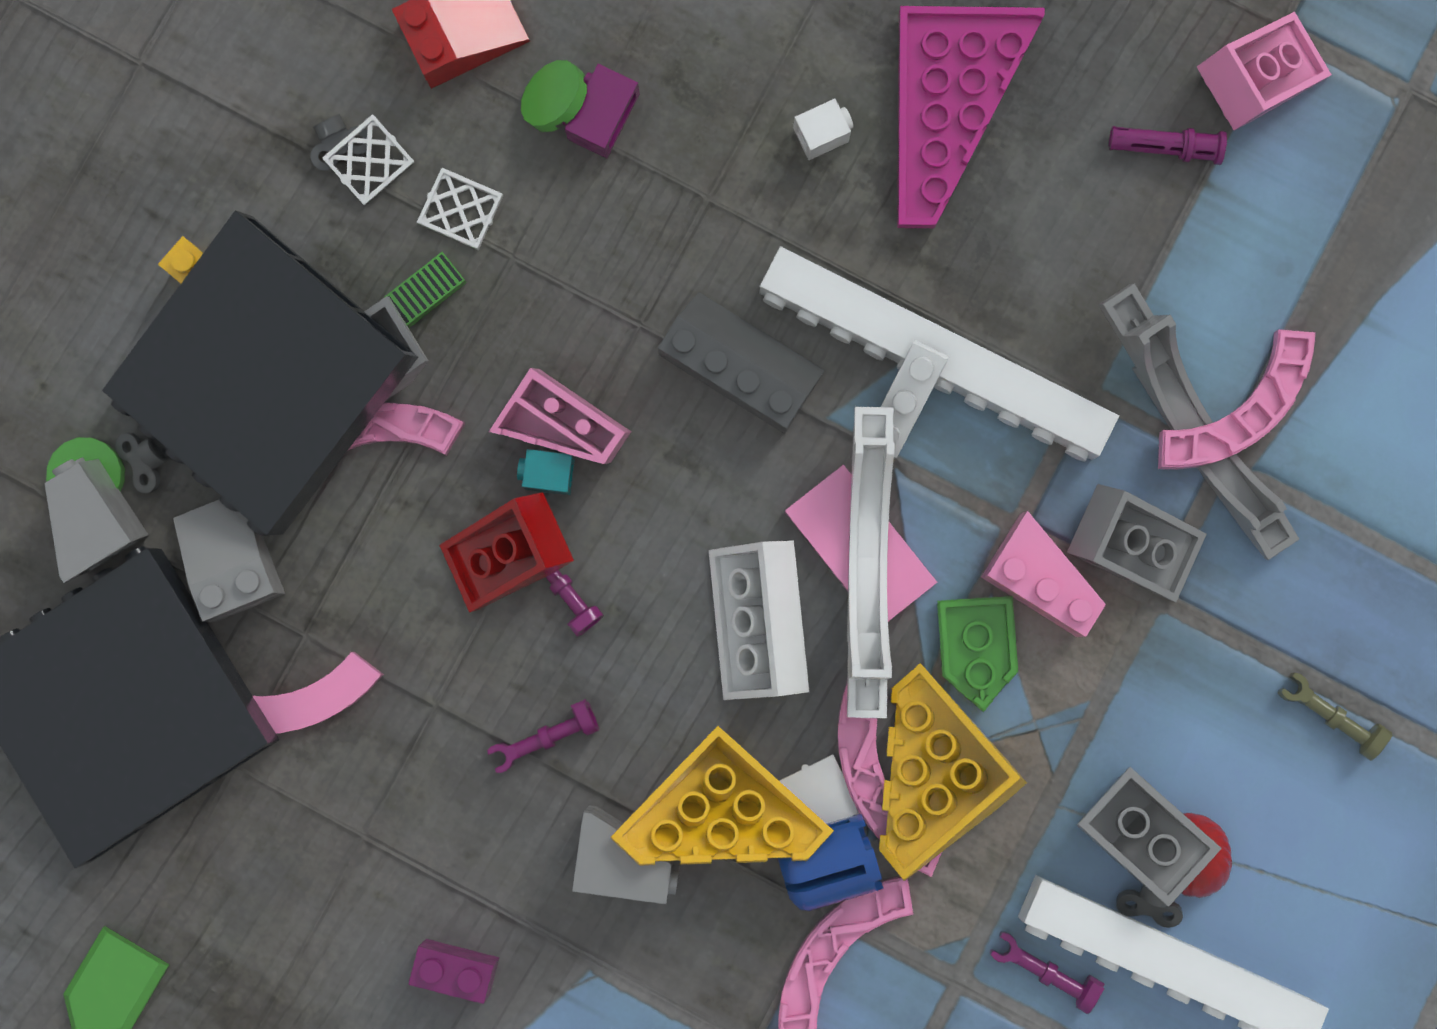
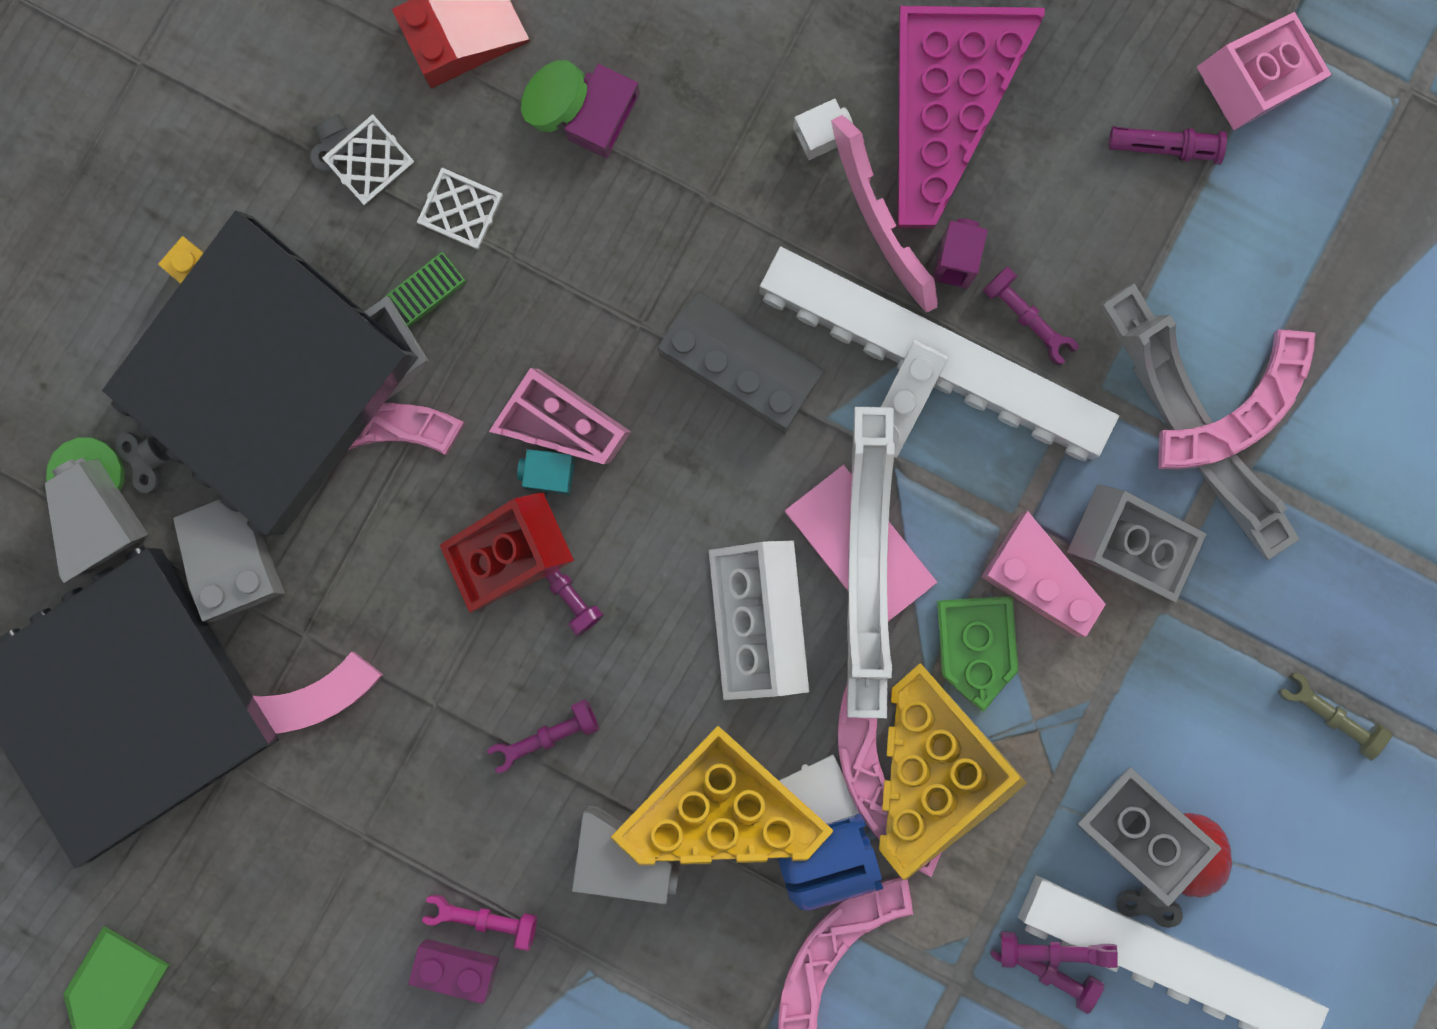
none -> dark pink piece [422,894,537,951]
none -> bright pink tile [831,115,938,313]
none -> magenta brick [932,218,988,289]
none -> magenta piece [982,266,1079,366]
none -> magenta piece [1001,932,1118,968]

